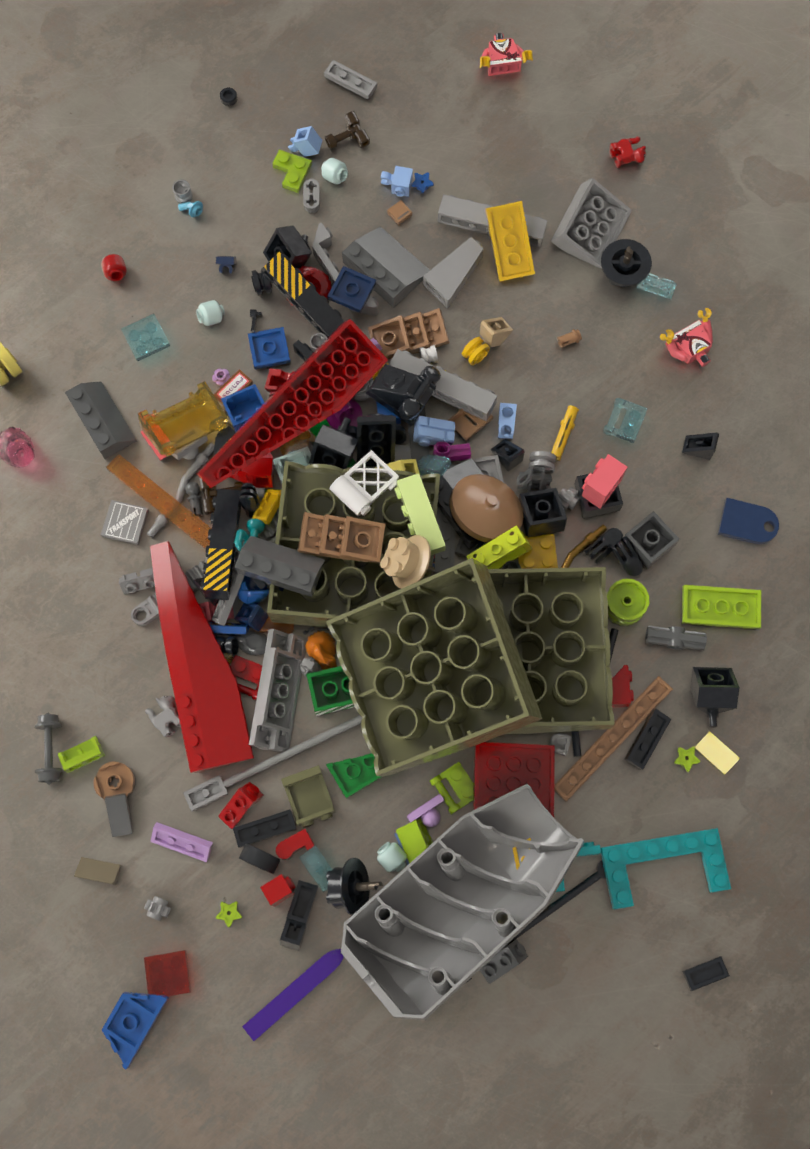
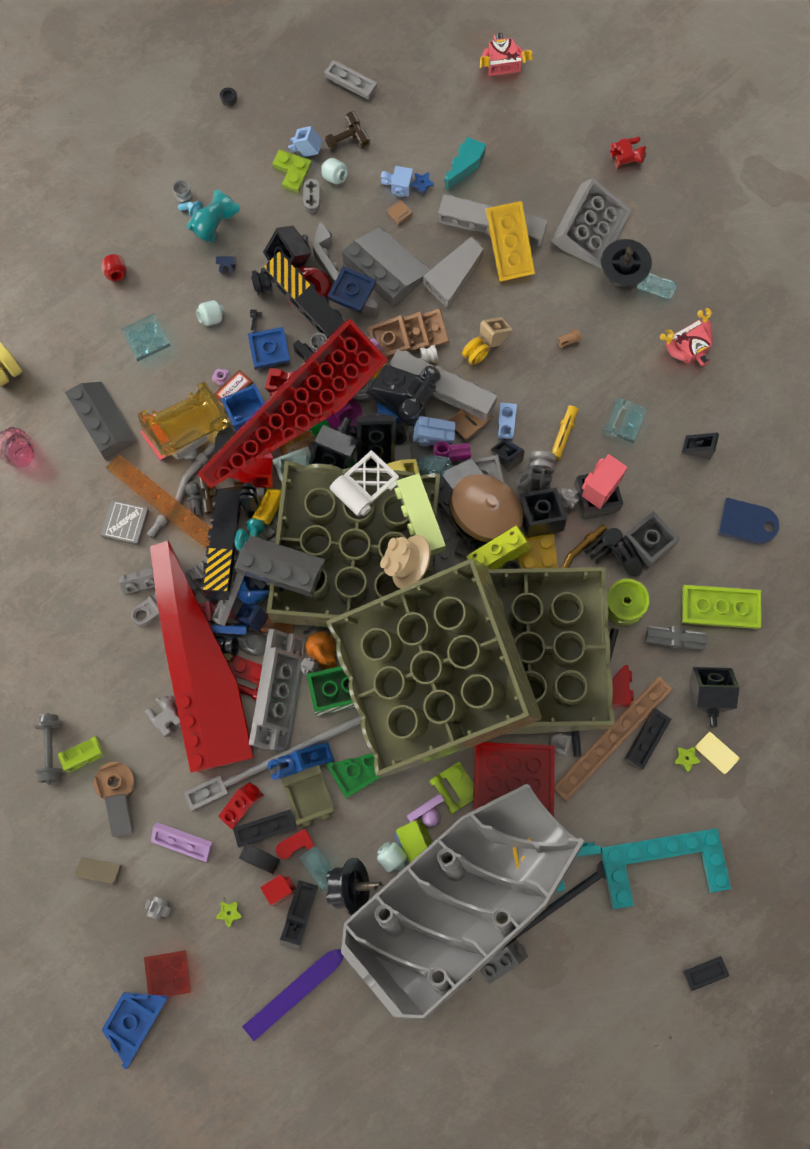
medium nougat slope [298,512,385,563] -> none
none -> teal animal [186,189,240,243]
none -> blue plate [268,742,335,780]
none -> teal slope [444,137,486,190]

